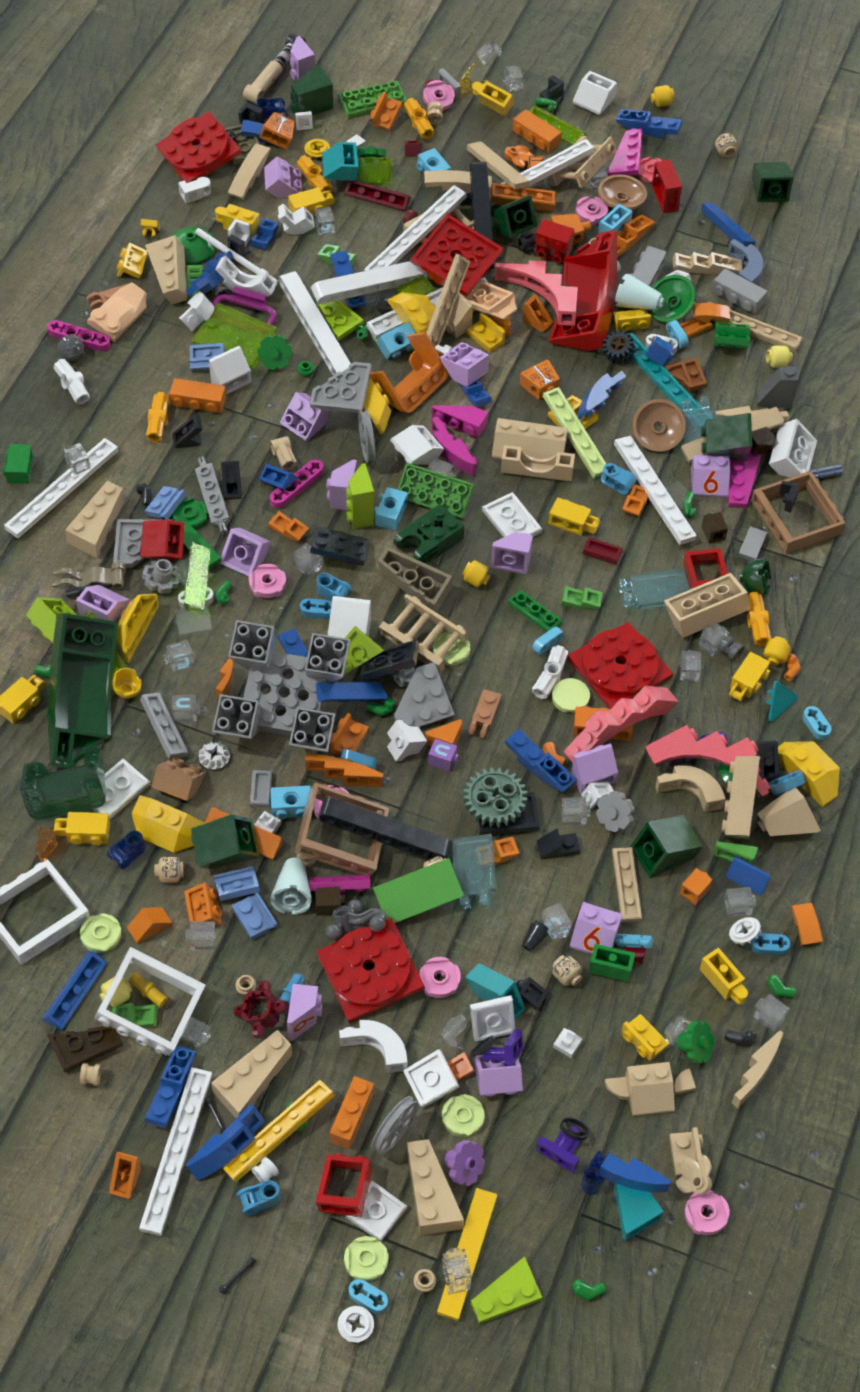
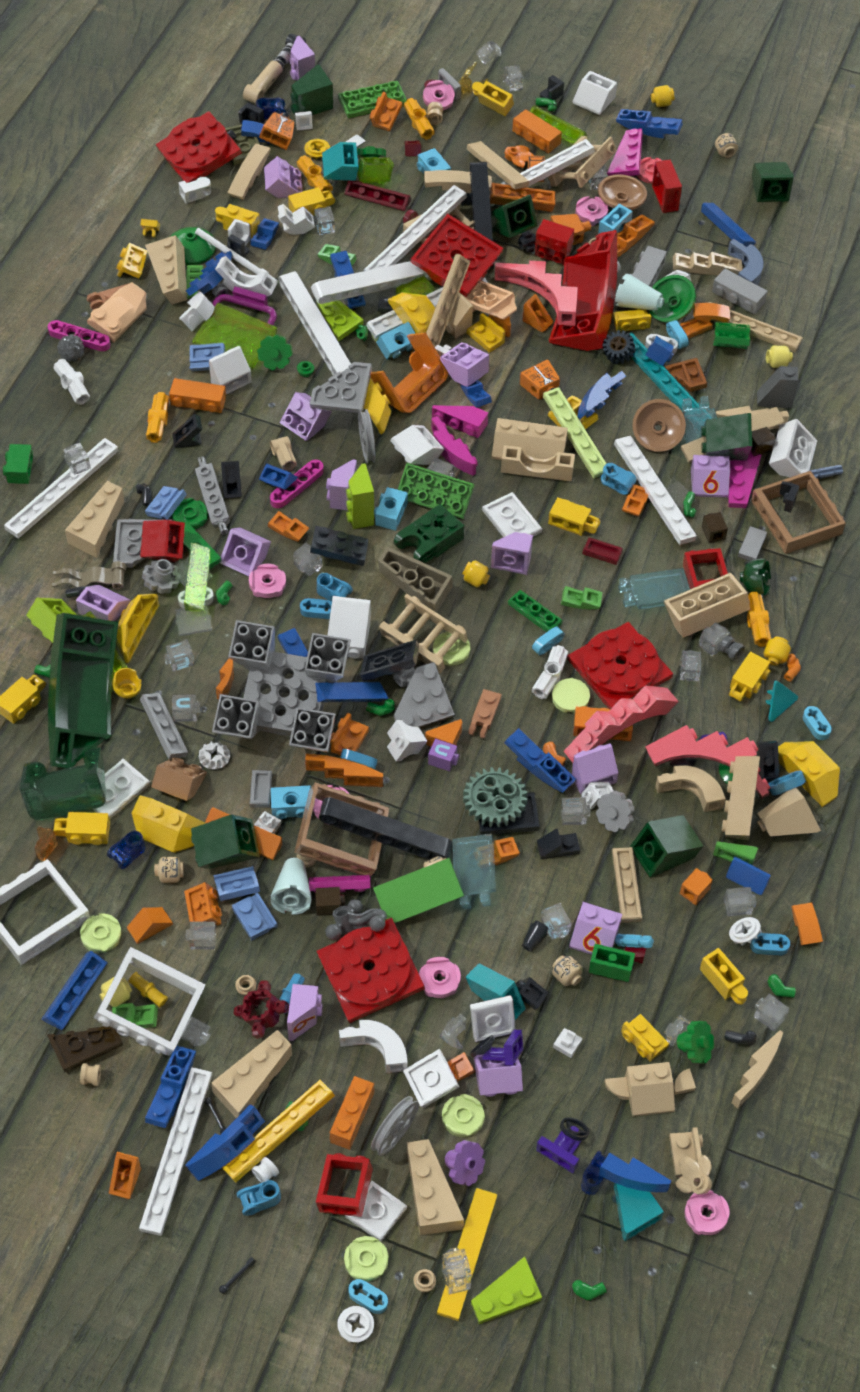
lime wing [344,626,384,674] -> none

